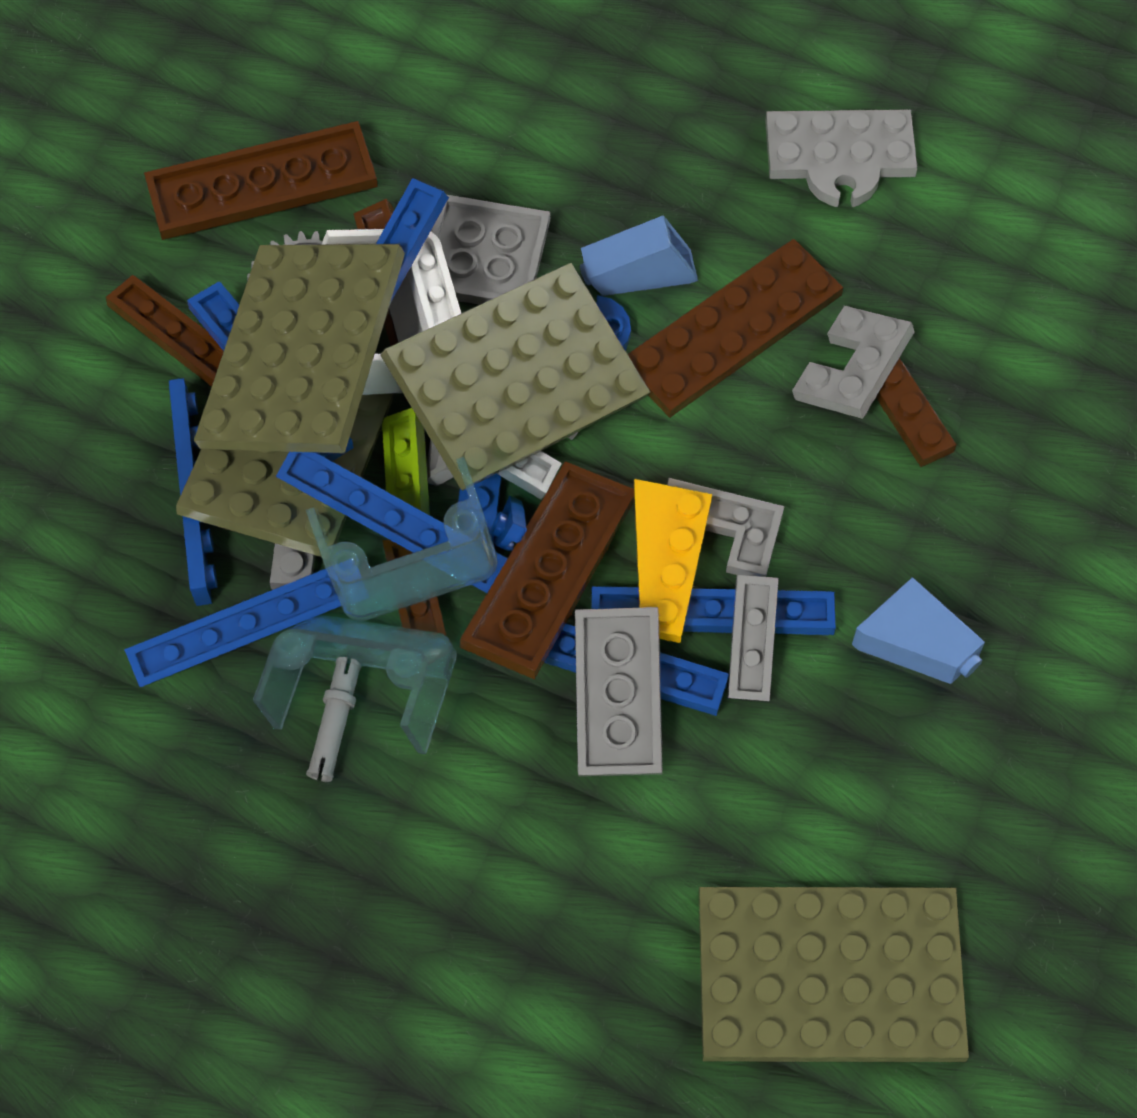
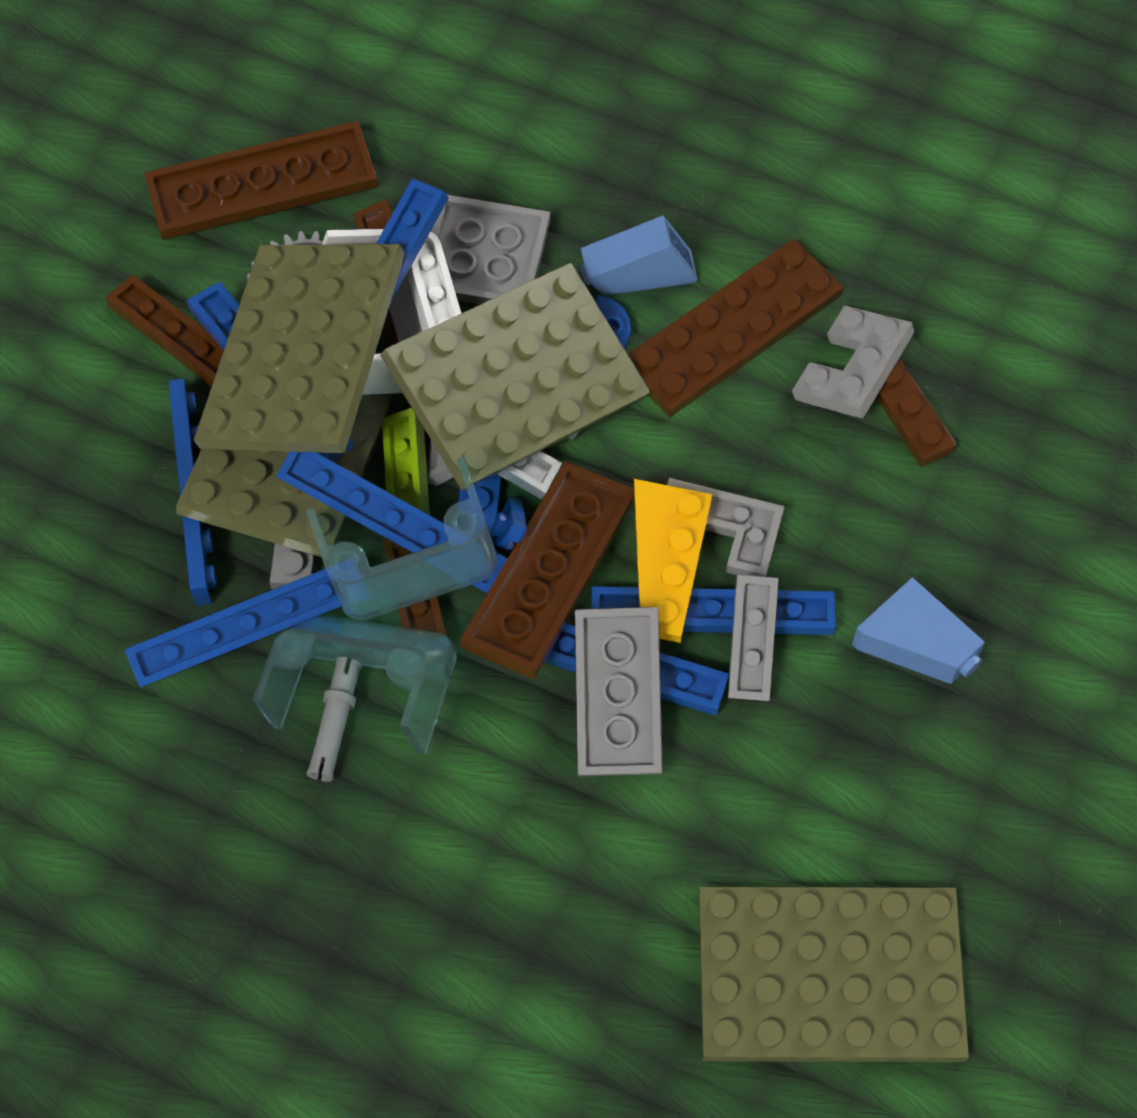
light grey plate [765,110,917,207] -> none

